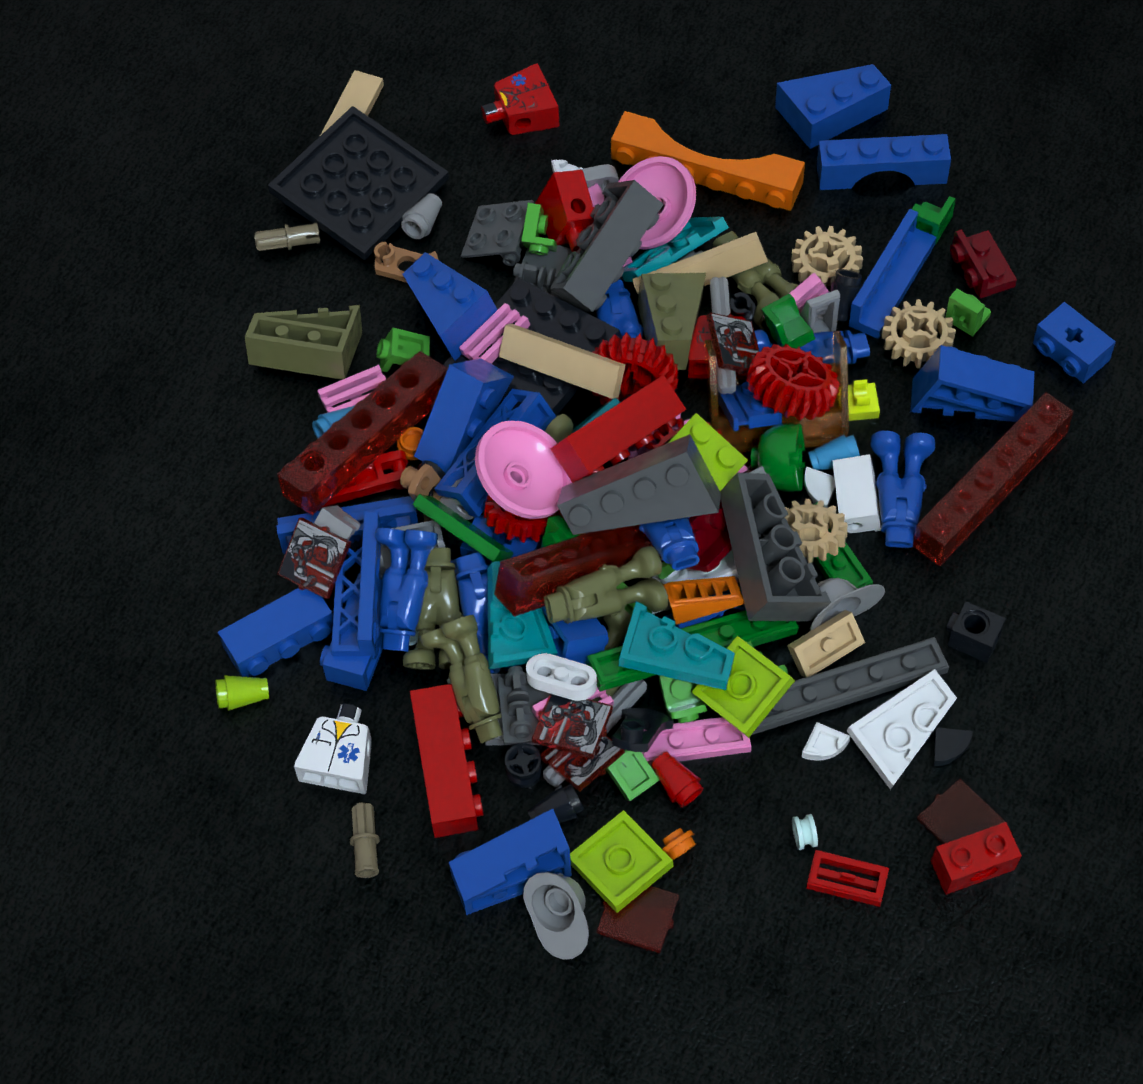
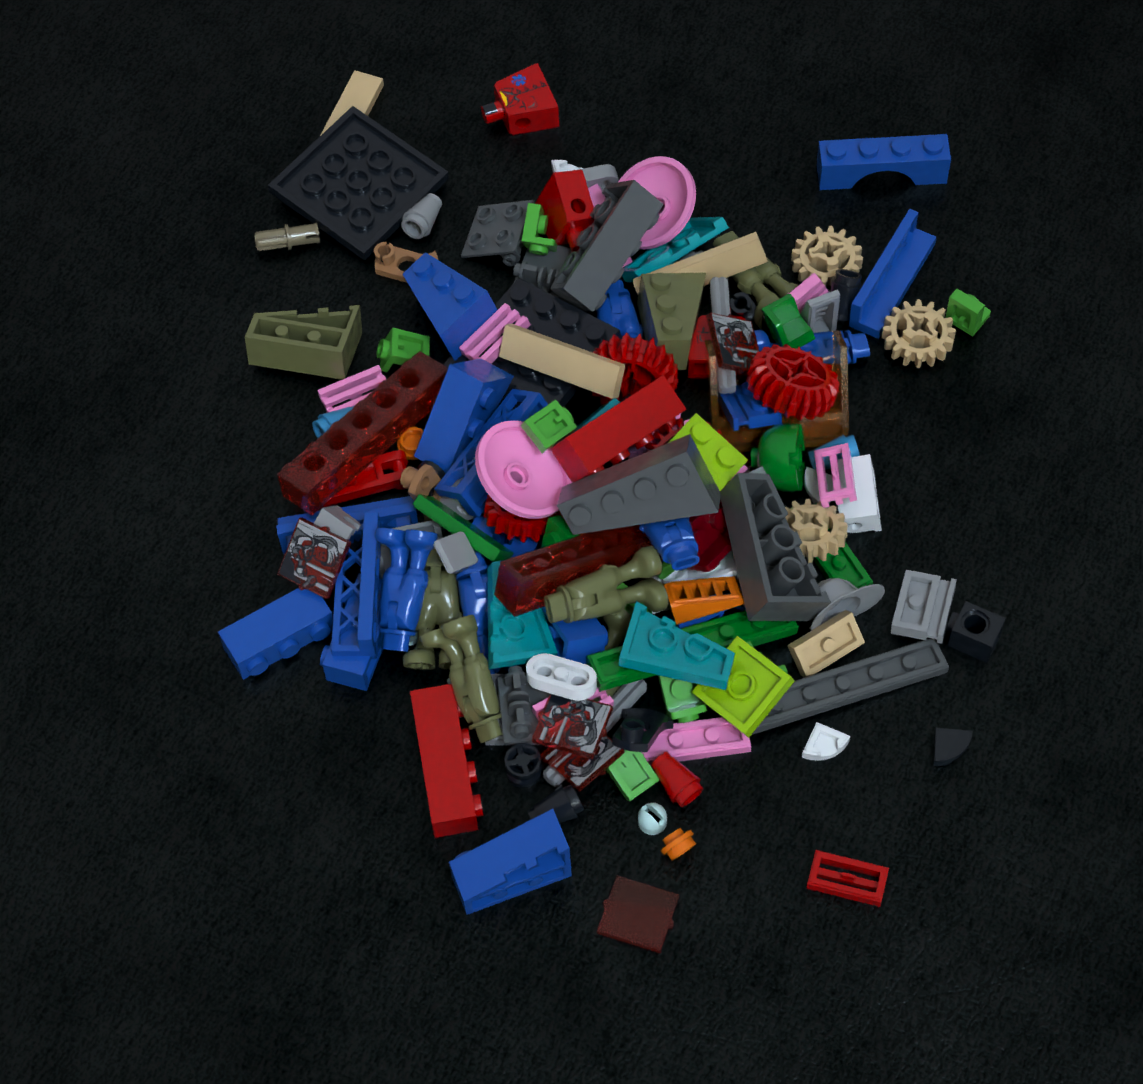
lime cone [215,675,269,711] -> none
white torso [294,704,371,794] -> none
dark tan axle [350,802,380,878] -> none
light grey piece [523,872,589,960] -> none
lime plate [570,810,674,913] -> none
orange arch [611,111,805,211] -> none
blue wedge [775,64,891,149] -> none
light aqua bush [792,814,818,850] -> none
neon yellow tile [840,380,880,421] -> none
white wing [847,669,957,790] -> none
blue piece [870,431,935,548] -> none
blue wedge [910,345,1034,422] -> none
green panel [912,196,956,244] -> none
clear red brick [913,392,1074,566] -> none
clear red piece [917,779,1007,844] -> none
red brick [931,822,1022,895] -> none
dark red bracket [950,229,1017,299] -> none
blue brick [1033,302,1116,384] -> none
none -> light grey slope [433,532,478,574]
none -> bright green bracket [521,400,577,454]
none -> light aqua hinge [638,802,667,835]
none -> bright pink tile [814,443,857,508]
none -> light grey plate [891,570,957,644]

